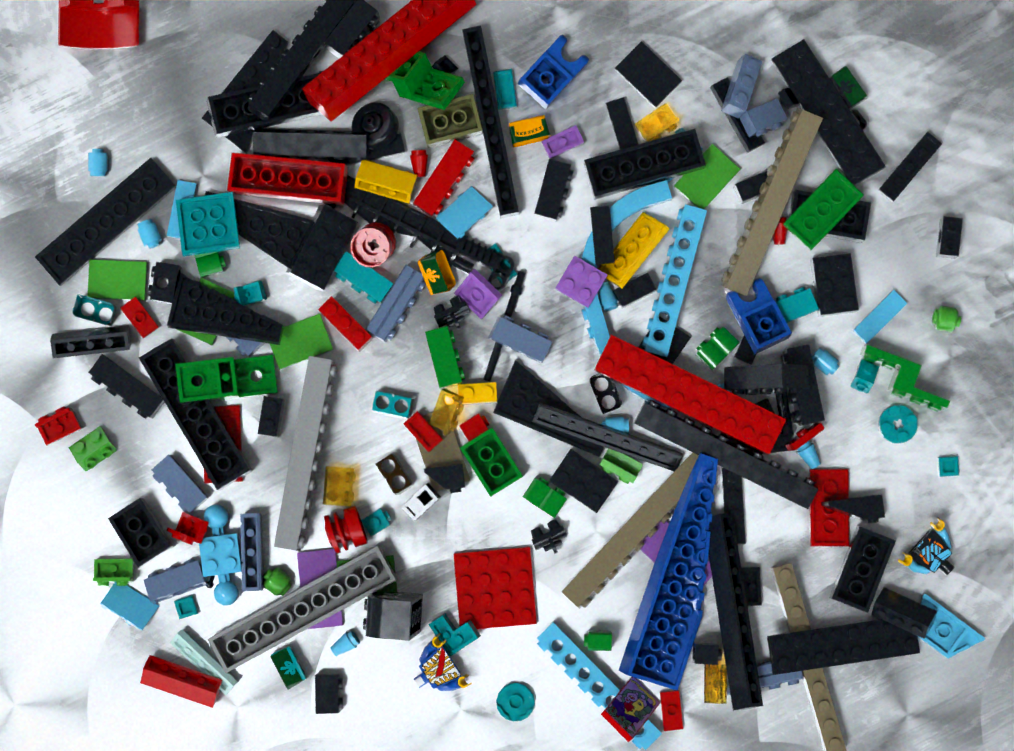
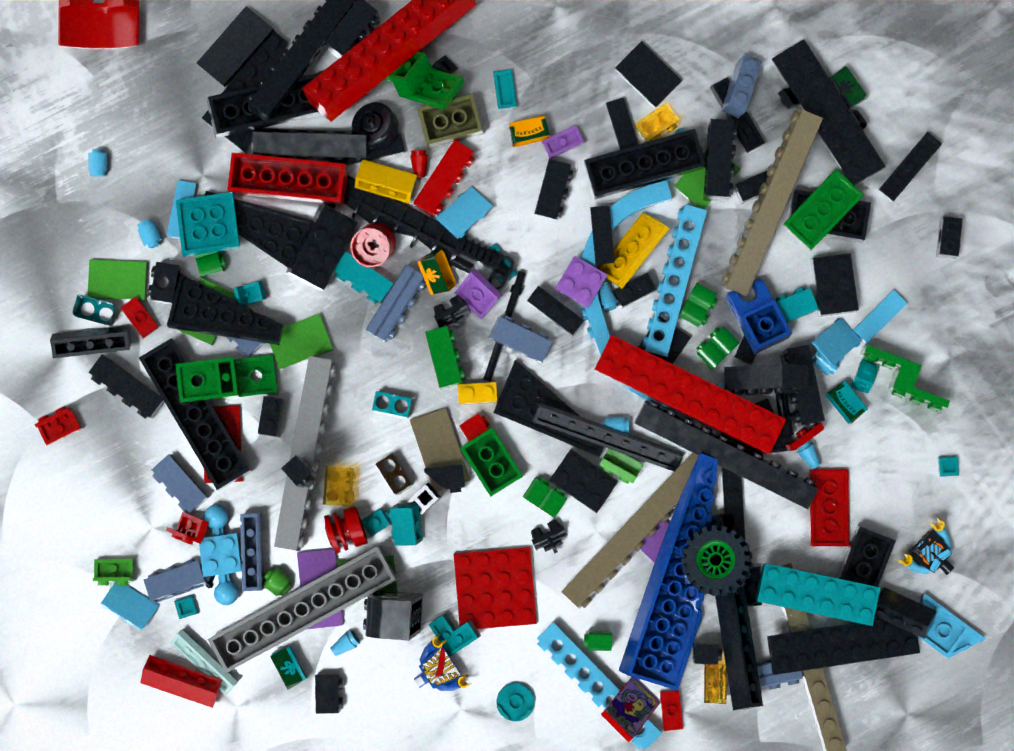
black plate [35,157,176,286] -> none
bright green bracket [69,426,117,471] -> none
black brick [107,498,174,568] -> none
red brick [318,296,373,352] -> none
red plate [403,411,443,452] -> none
clear yellow bracket [429,388,464,436] -> none
black brick [462,26,519,219] -> none
blue brick [517,35,589,109] -> none
black piece [589,373,622,414] -> none
sand blue brick [739,98,788,137] -> none
red cone [773,217,787,245] -> none
black slope [821,494,885,523] -> none
teal plate [878,405,917,444] -> none
bright green head [932,305,961,332] -> none
none -> black tile [197,6,275,87]
none -> black brick [281,455,318,488]
none -> teal brick [389,503,423,546]
none -> black brick [527,286,584,337]
none -> green brick [678,283,718,328]
none -> black wheel [681,525,753,596]
none -> black brick [703,119,737,202]
none -> teal brick [755,563,880,626]
none -> medium azure piece [812,318,861,366]
none -> teal piece [825,381,868,425]

